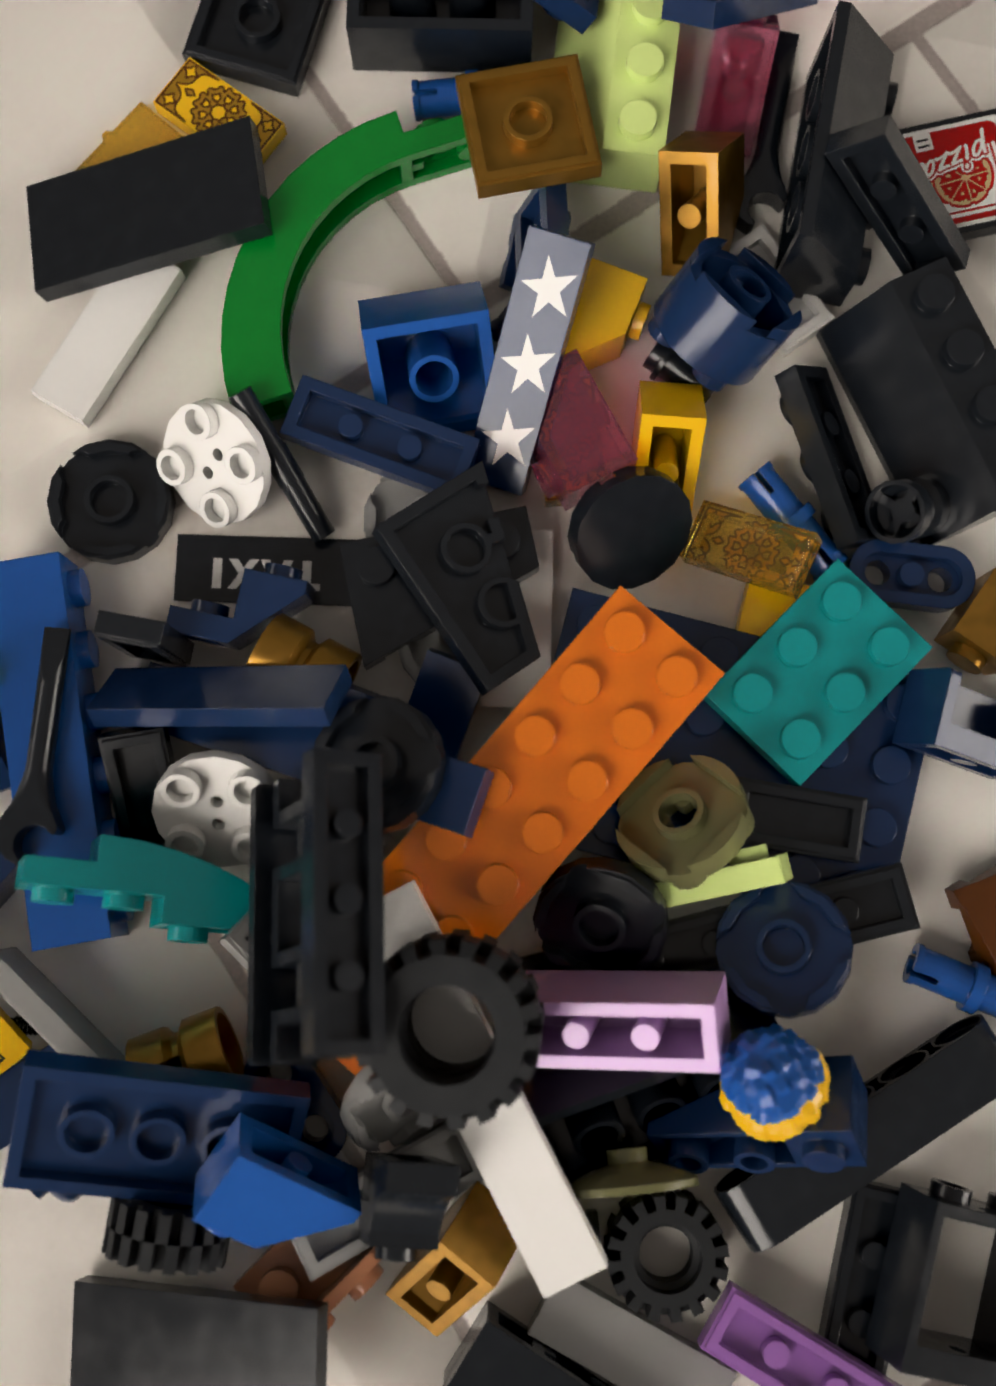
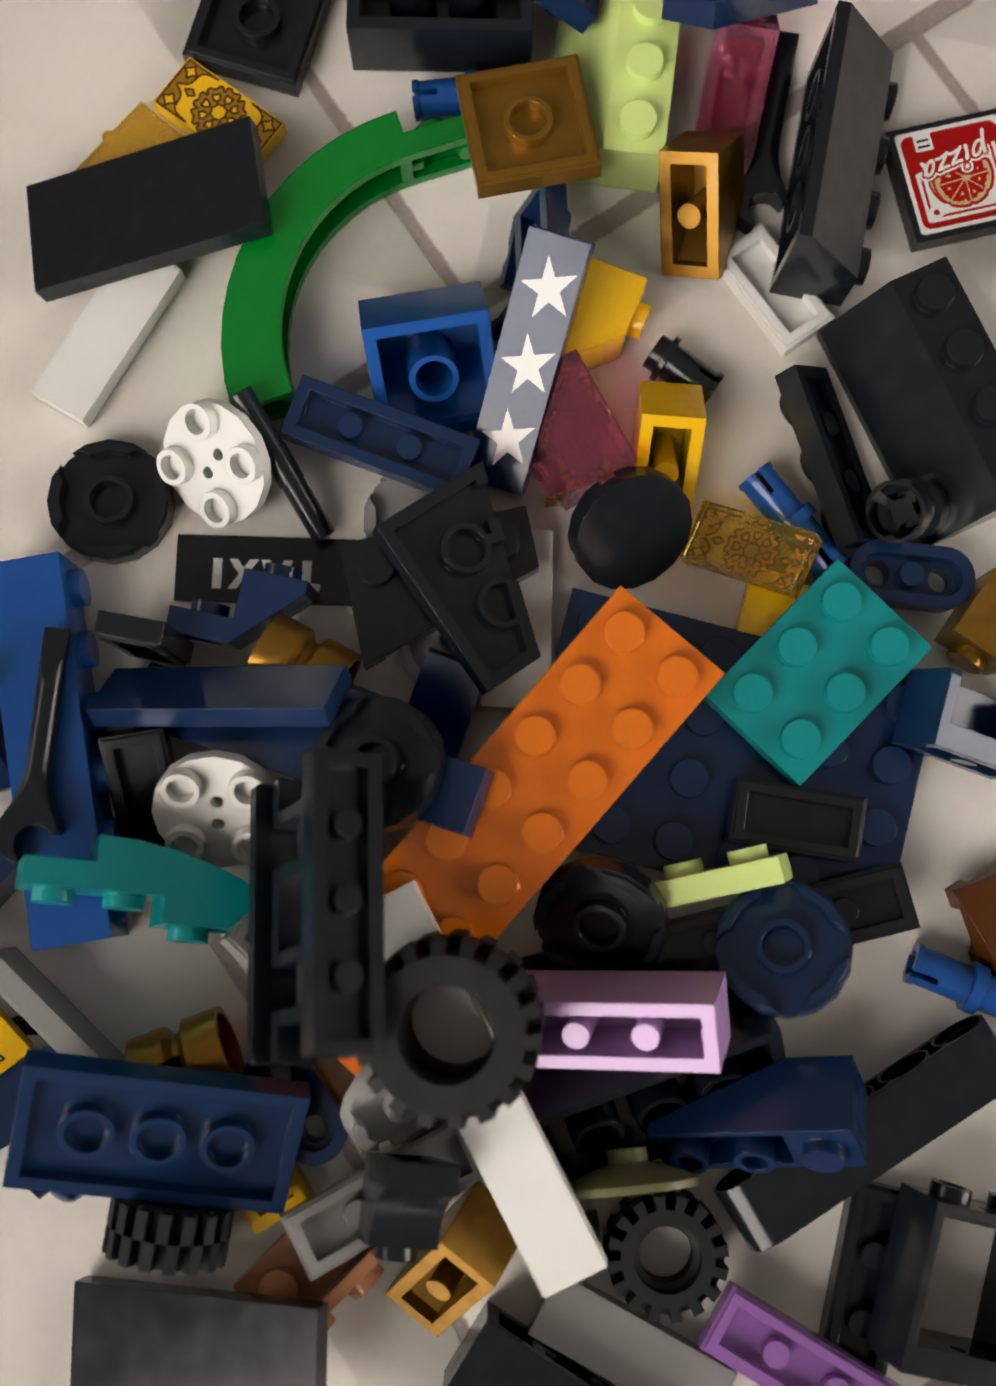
blue slope [192,1112,362,1248] -> none
olive plate [615,755,755,890] -> none
dark blue brick [648,237,802,392] -> none
blue piece [719,1023,831,1142] -> none
black plate [825,114,970,275] -> none

